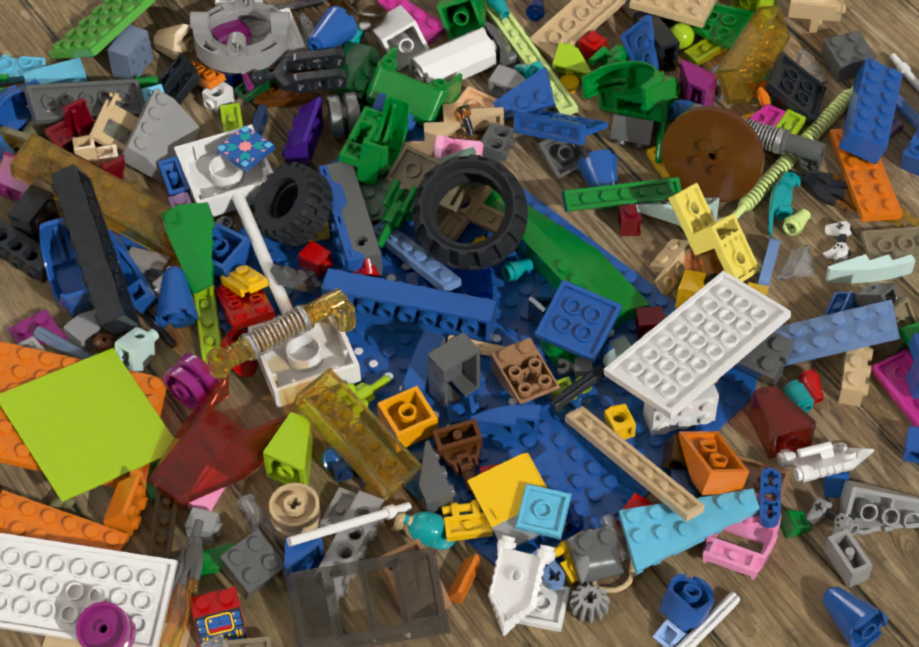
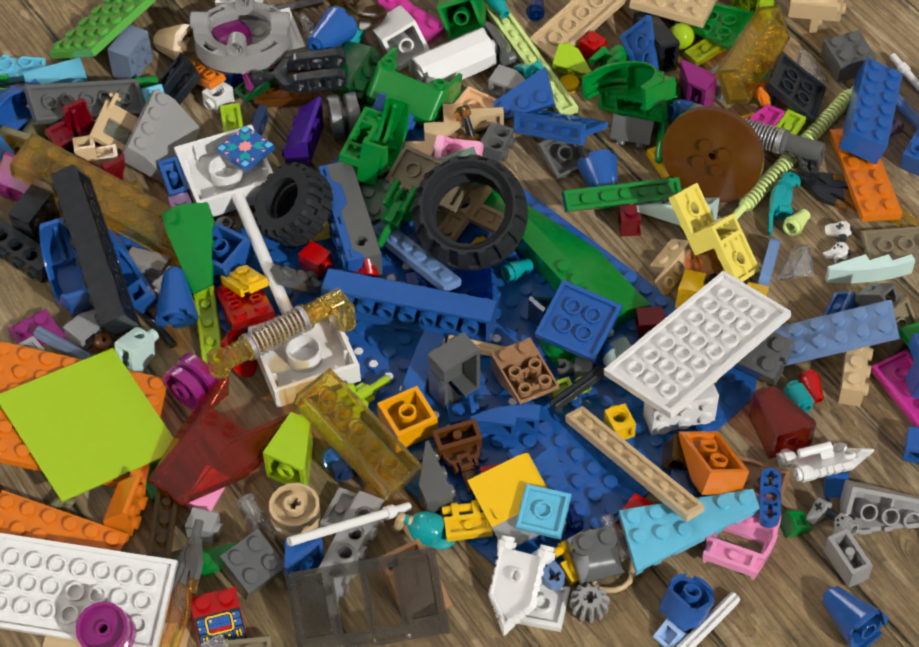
orange slope [447,554,480,604] -> none

